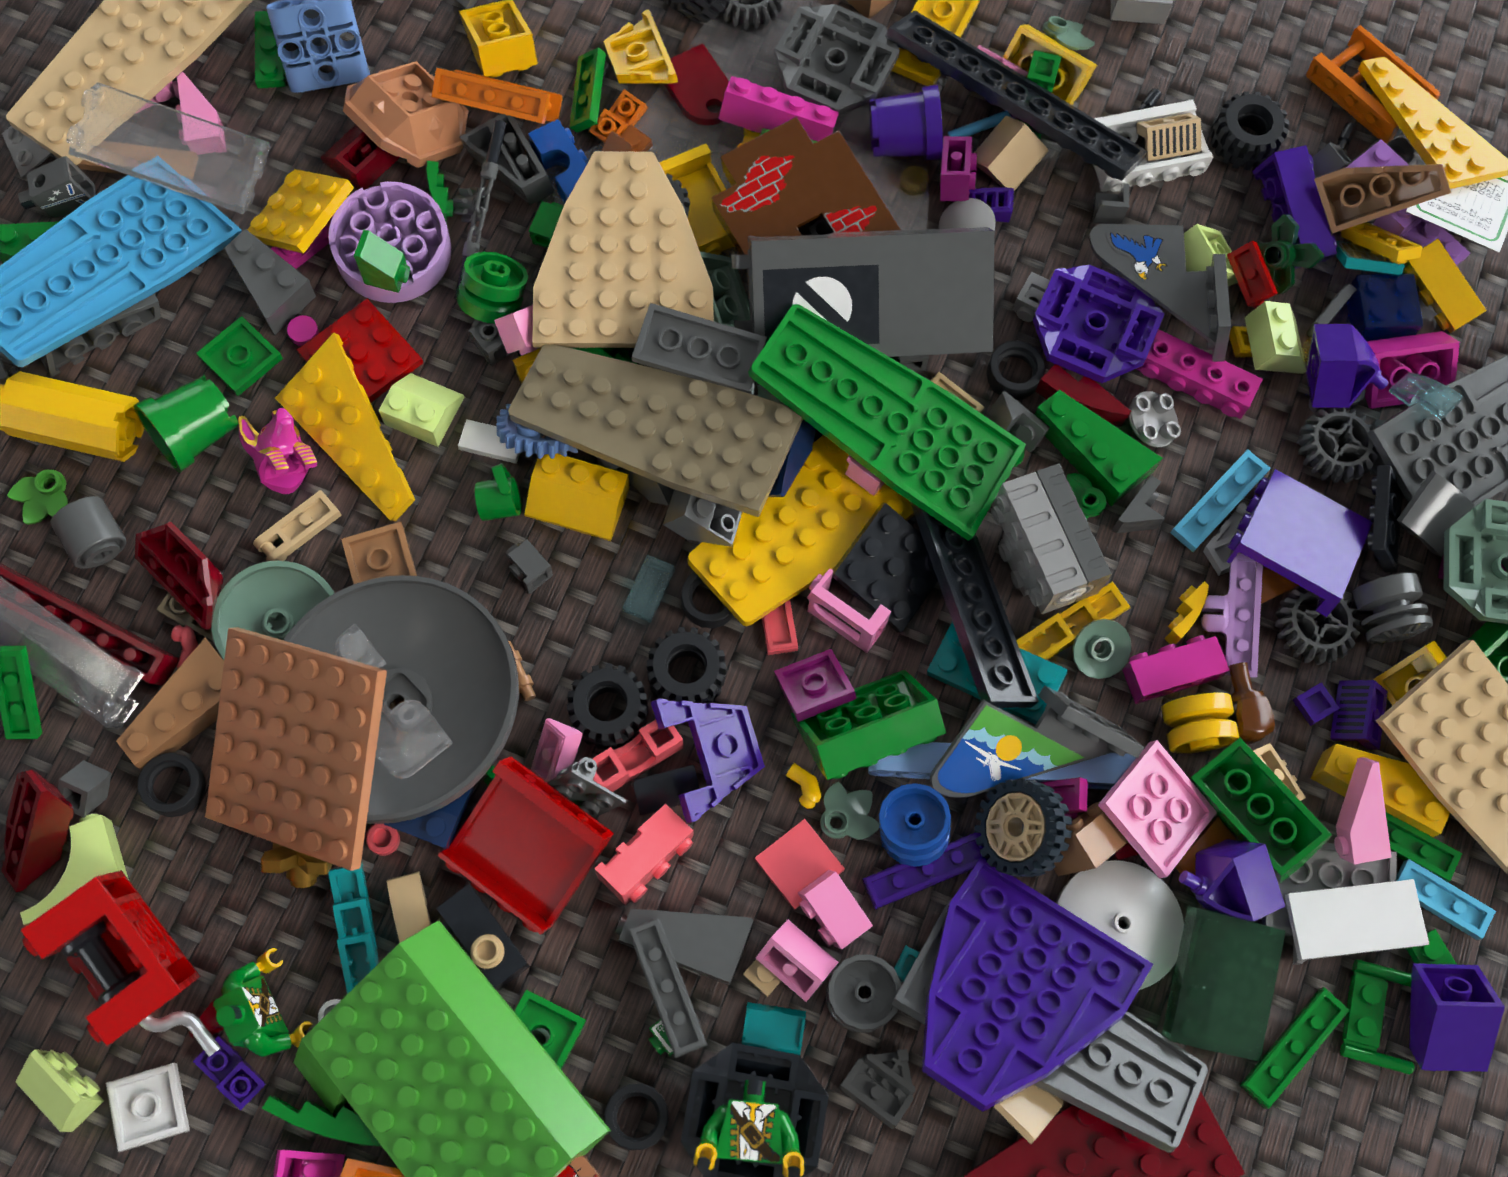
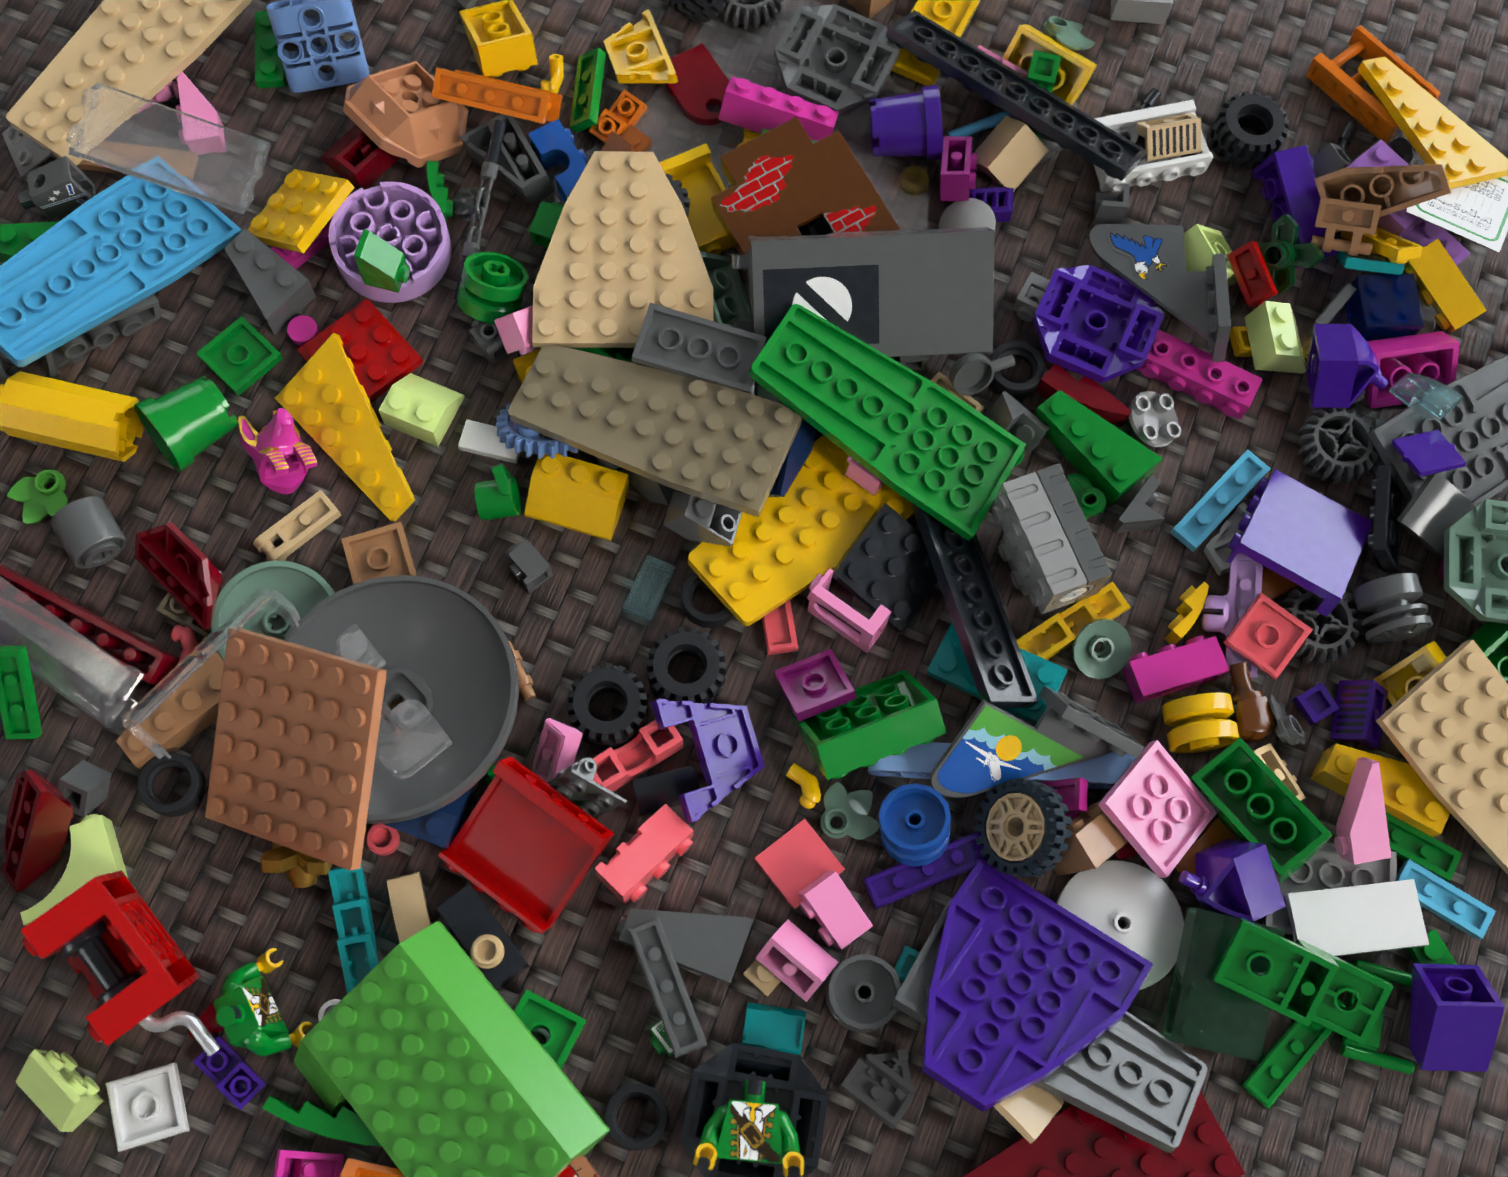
none -> clear piece [122,588,300,760]
none -> yellow arm [541,54,564,94]
none -> dark grey piece [949,352,1015,396]
none -> green bracket [1212,918,1394,1046]
none -> coral tile [1223,593,1313,680]
none -> dark grey plate [1268,694,1305,746]
none -> medium nougat plate [1311,197,1381,257]
none -> dark purple piece [1391,430,1466,477]

